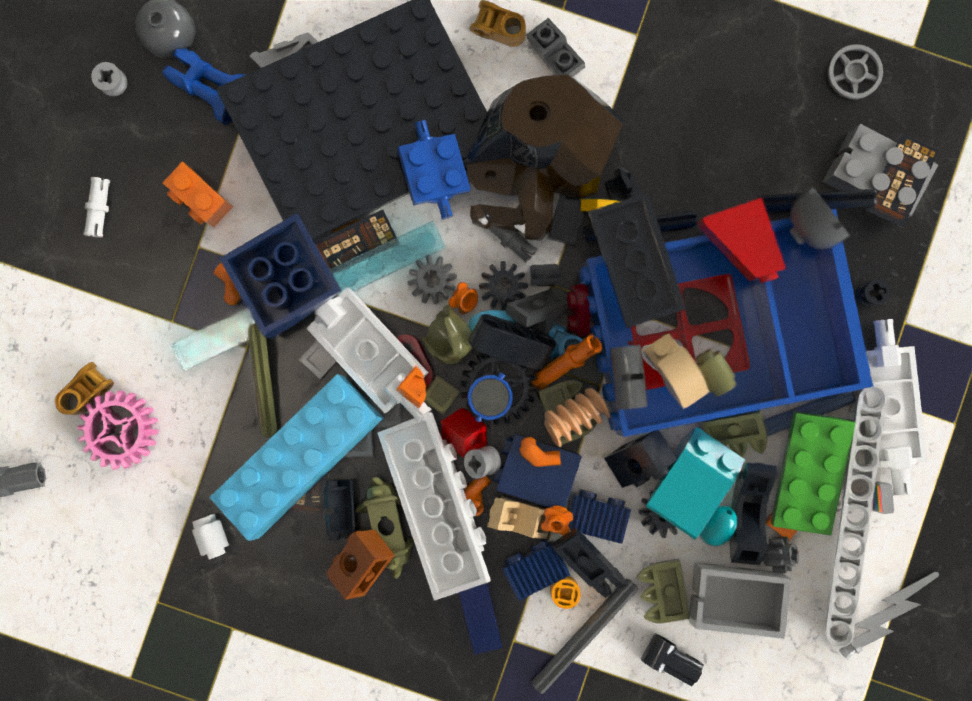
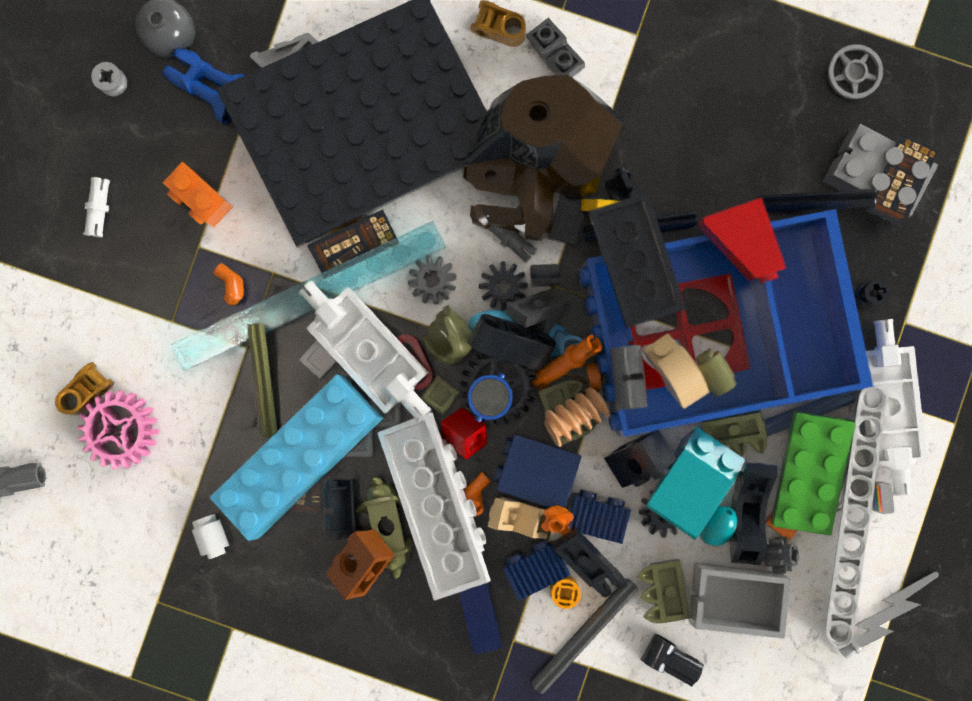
dark blue slope [219,213,342,338] -> none
orange tile [396,366,426,409] -> none
blue plate [397,120,471,220] -> none
orange plate [448,282,478,315] -> none
light grey wheel [464,446,501,479] -> none
orange arm [519,437,561,467] -> none
dark red plate [567,283,590,338] -> none
dark grey cylinder [789,186,850,250] -> none
none -> orange tile [585,363,602,392]

